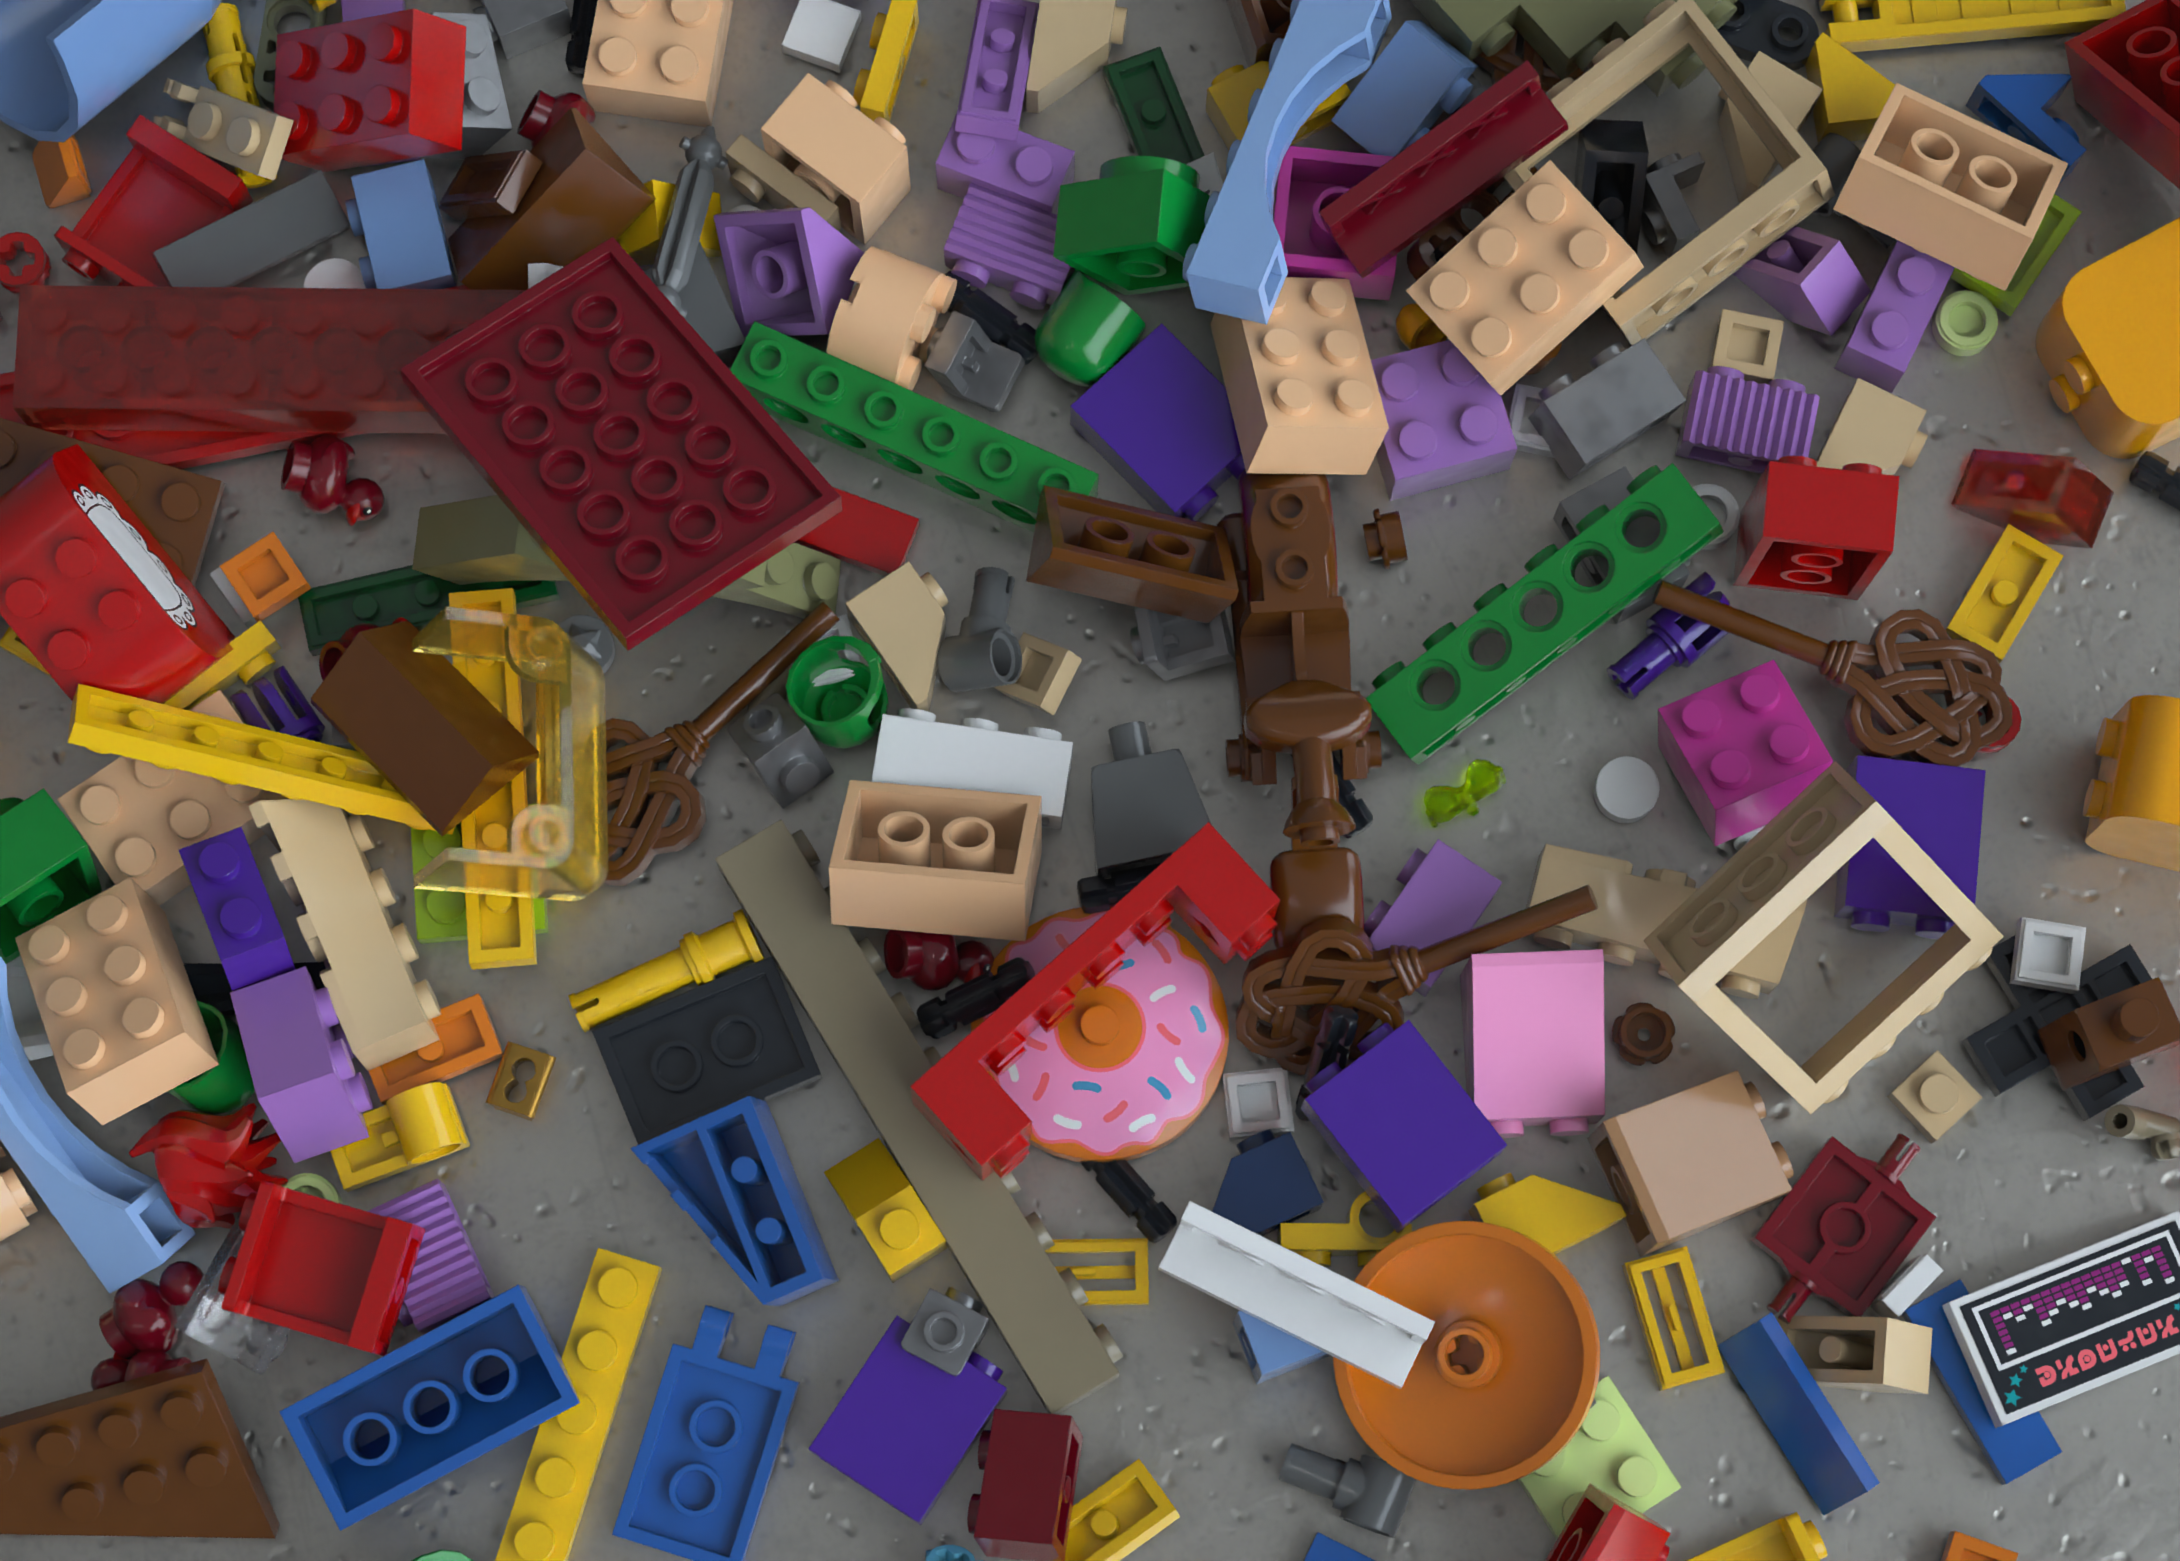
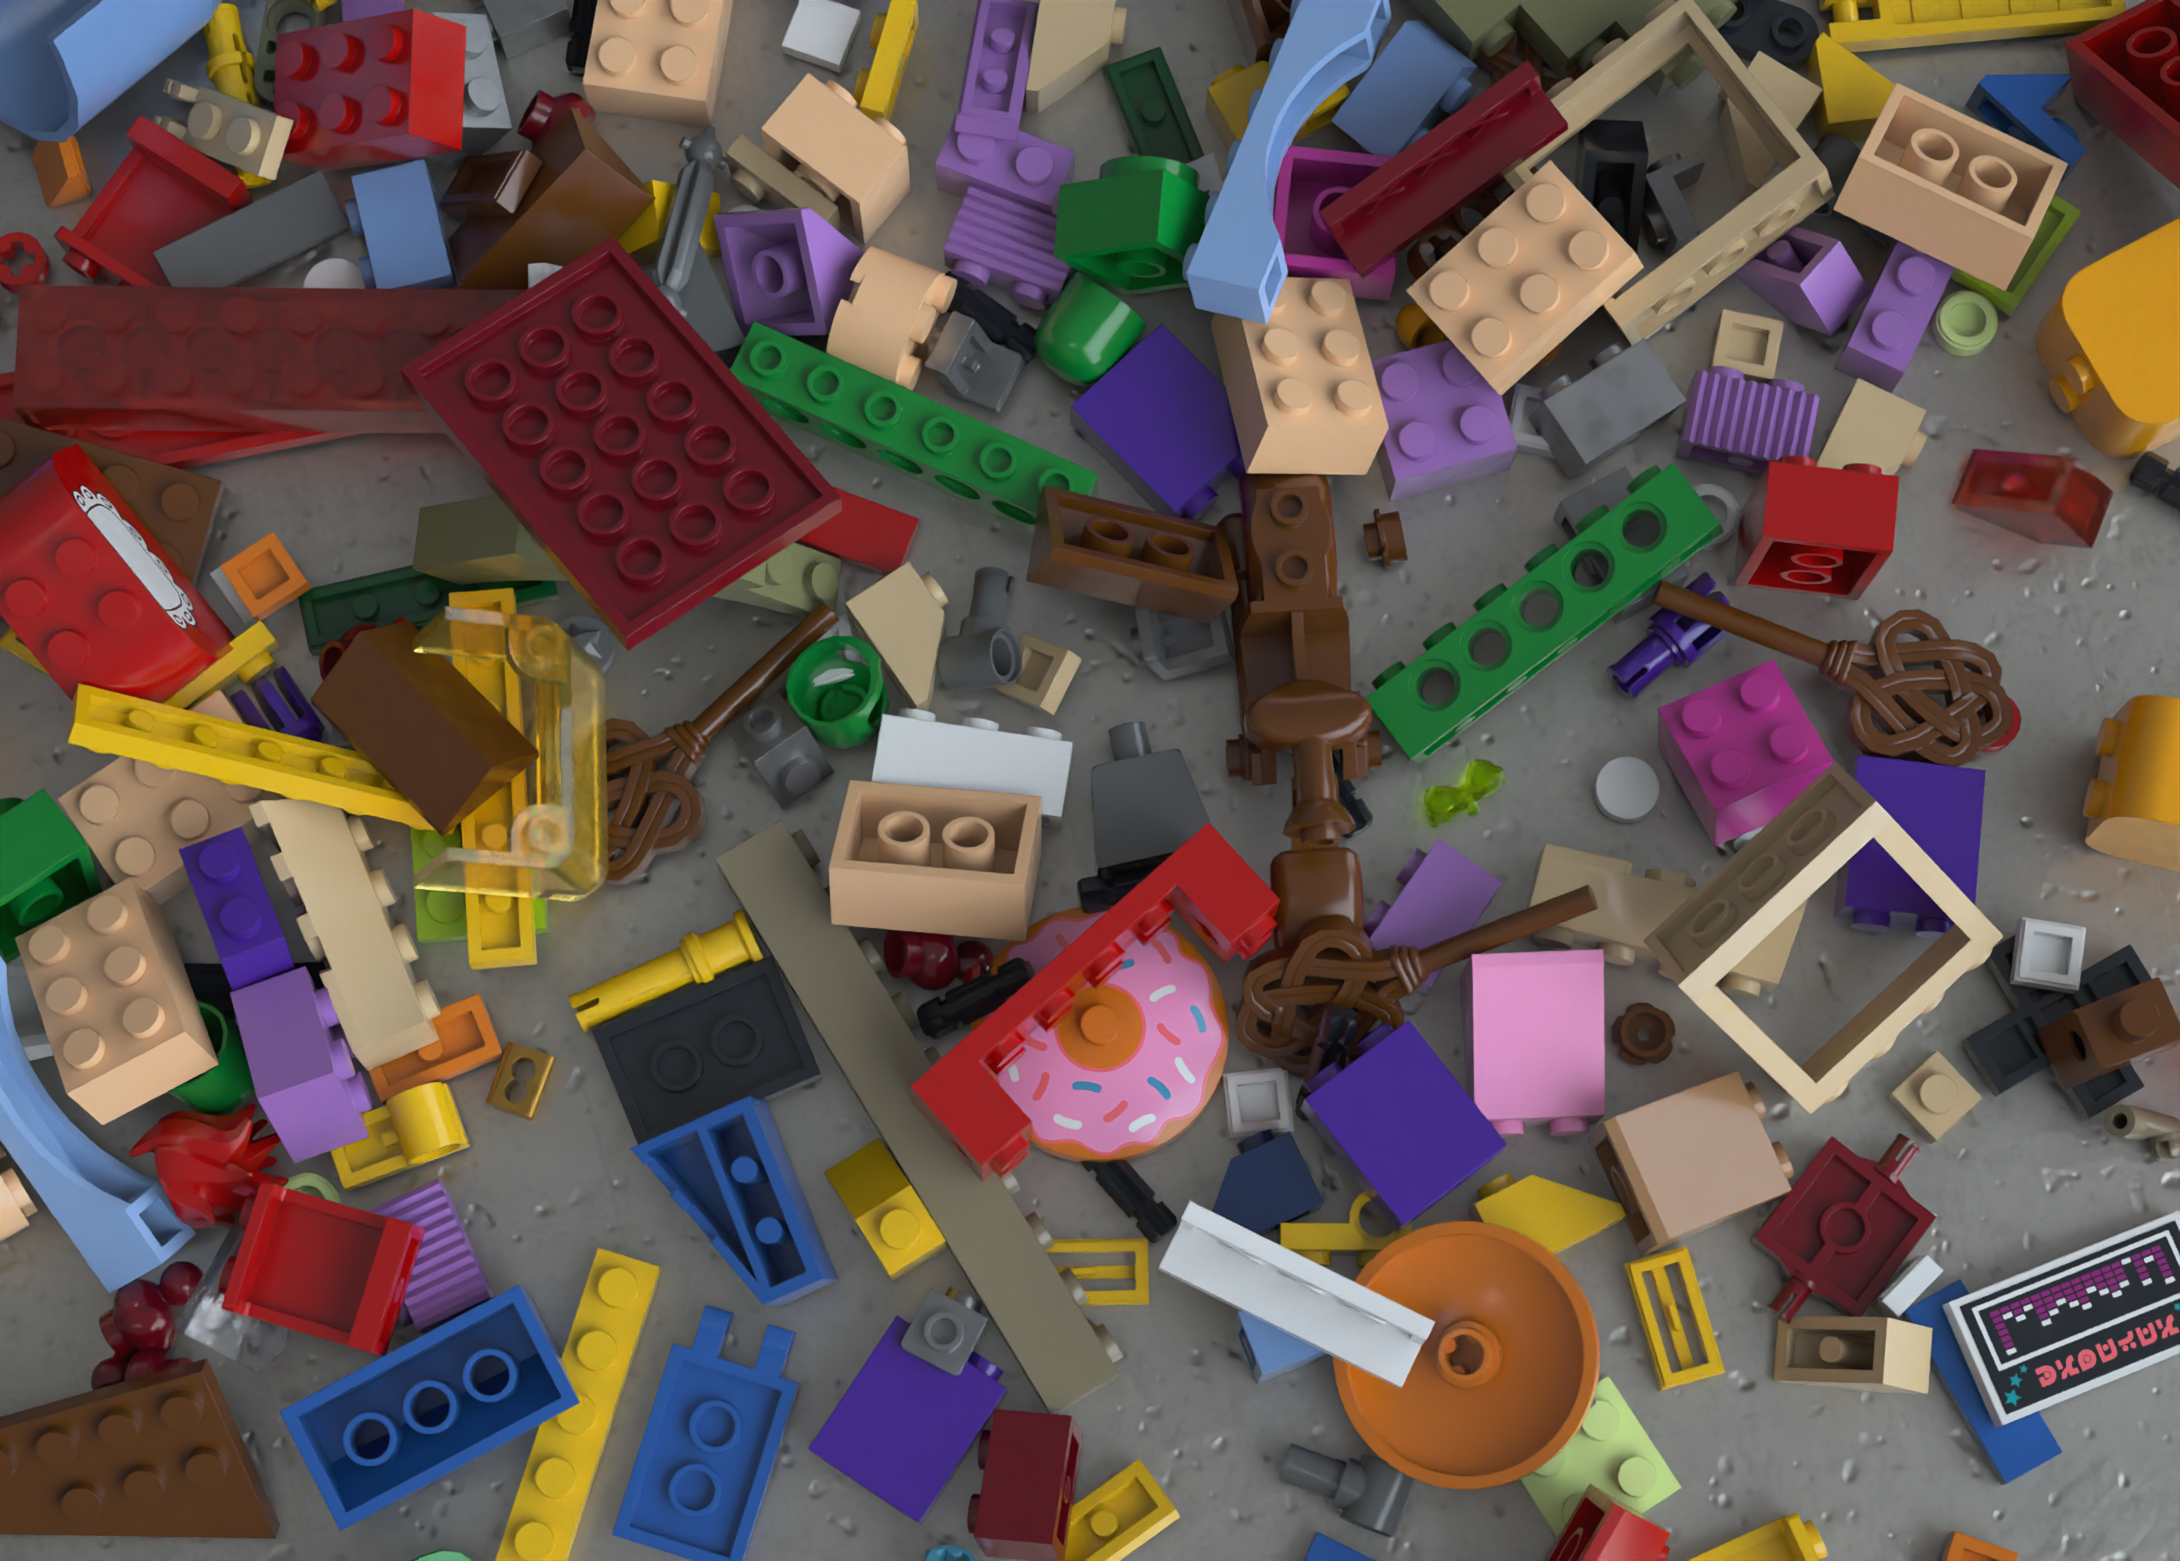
dark red animal [281,435,385,526] -> none
blue tile [1717,1312,1880,1516] -> none
yellow plate [1945,524,2064,664] -> none

